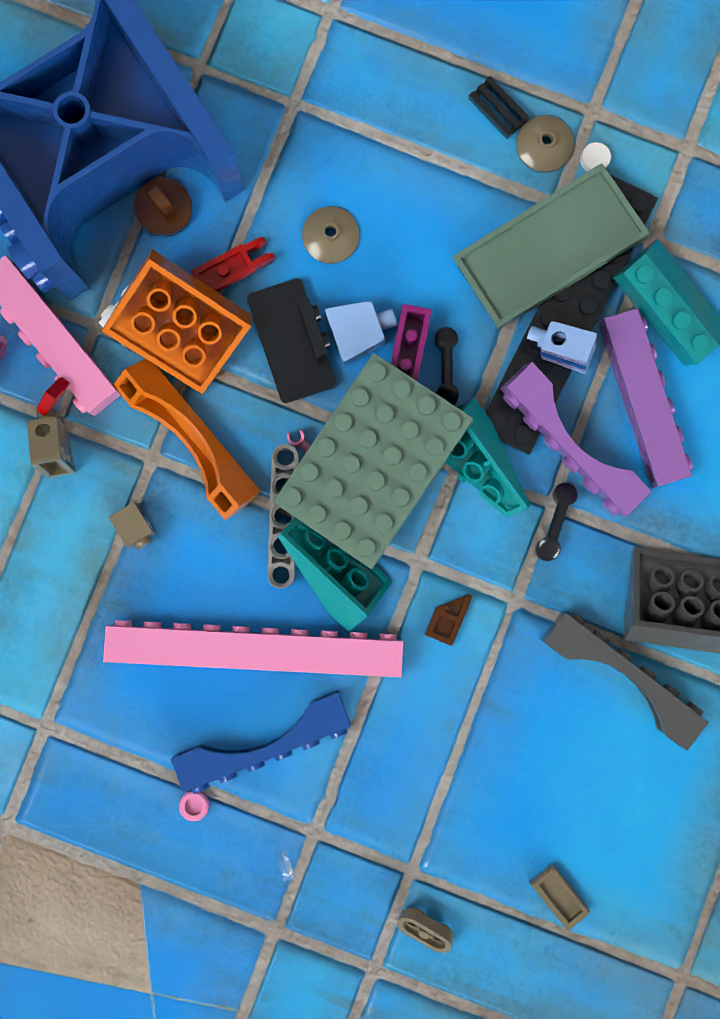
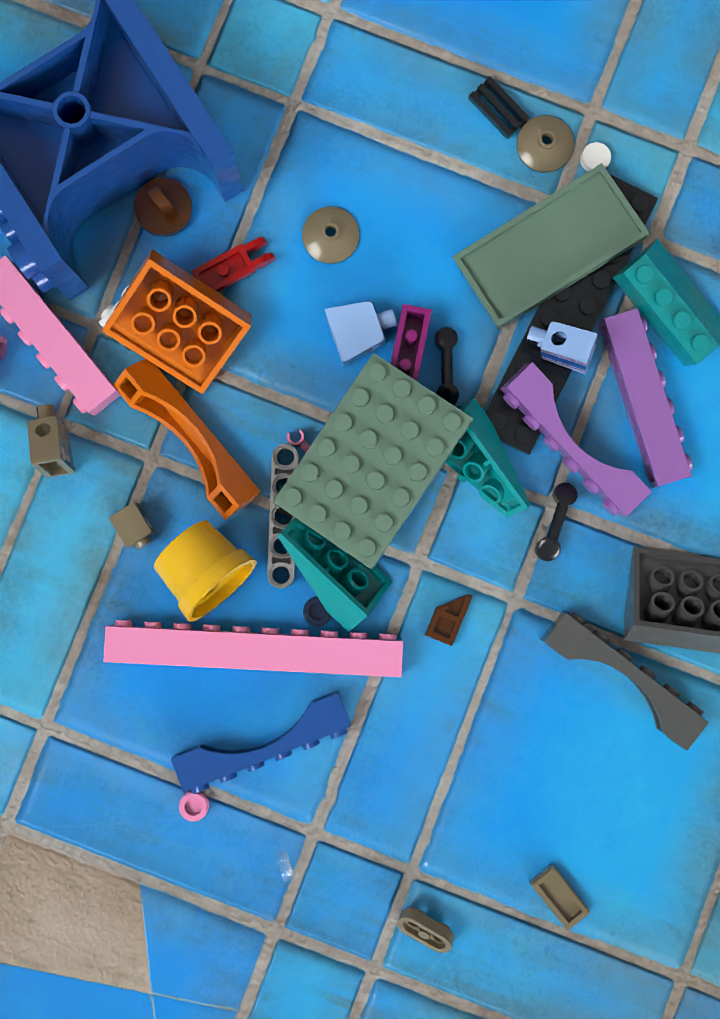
red tile [36,377,70,416] -> none
black bracket [247,278,336,404] -> none
none -> yellow piece [153,520,257,622]
none -> dark blue tile [303,597,331,626]

